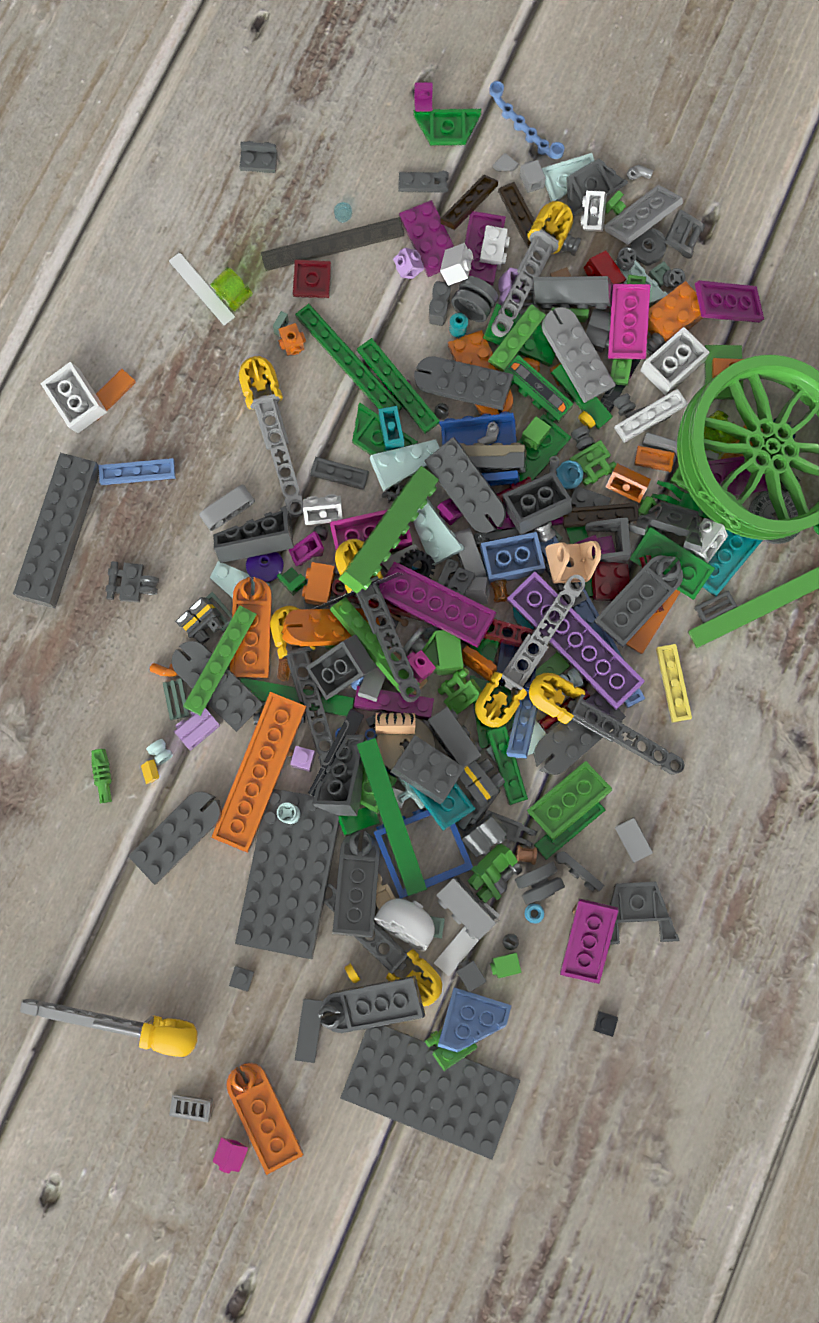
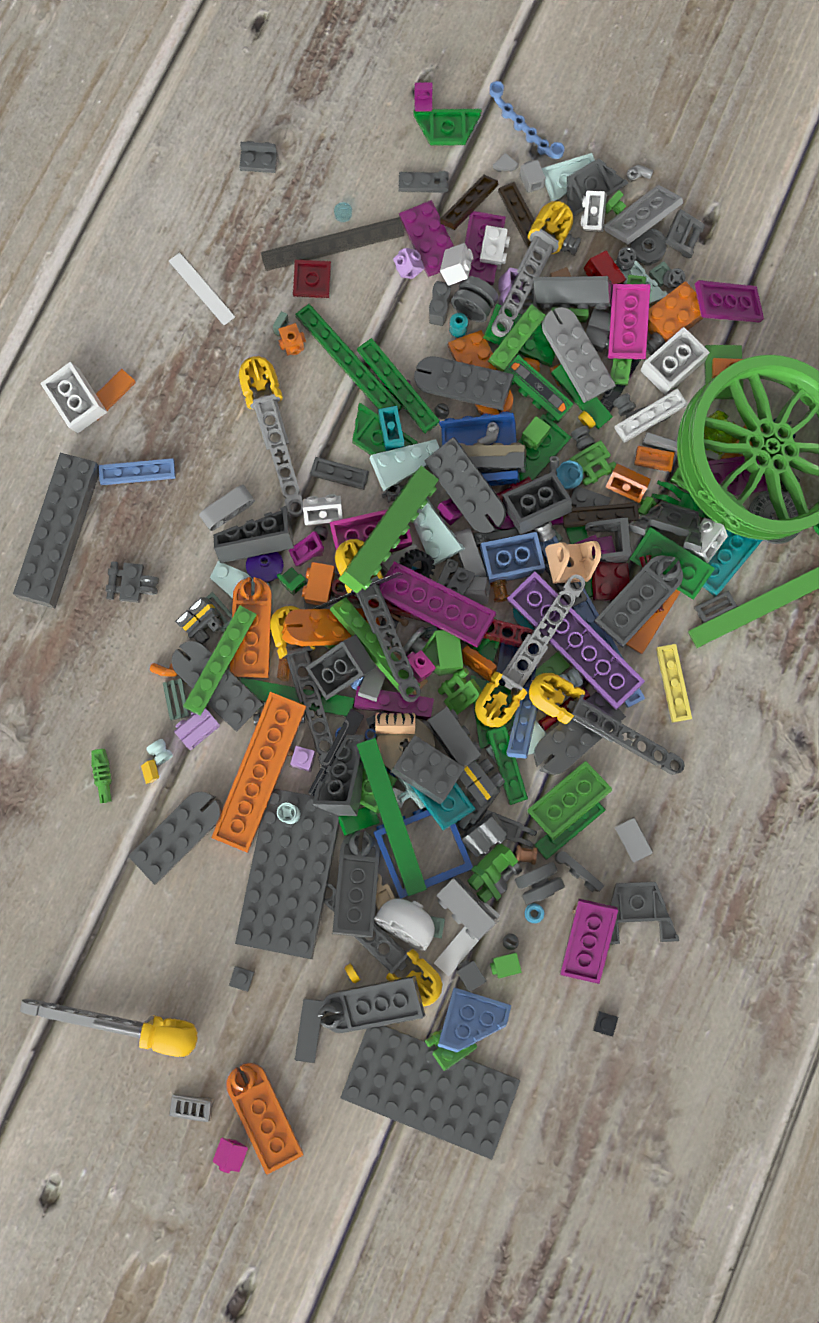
clear neon green brick [210,267,253,312] -> none

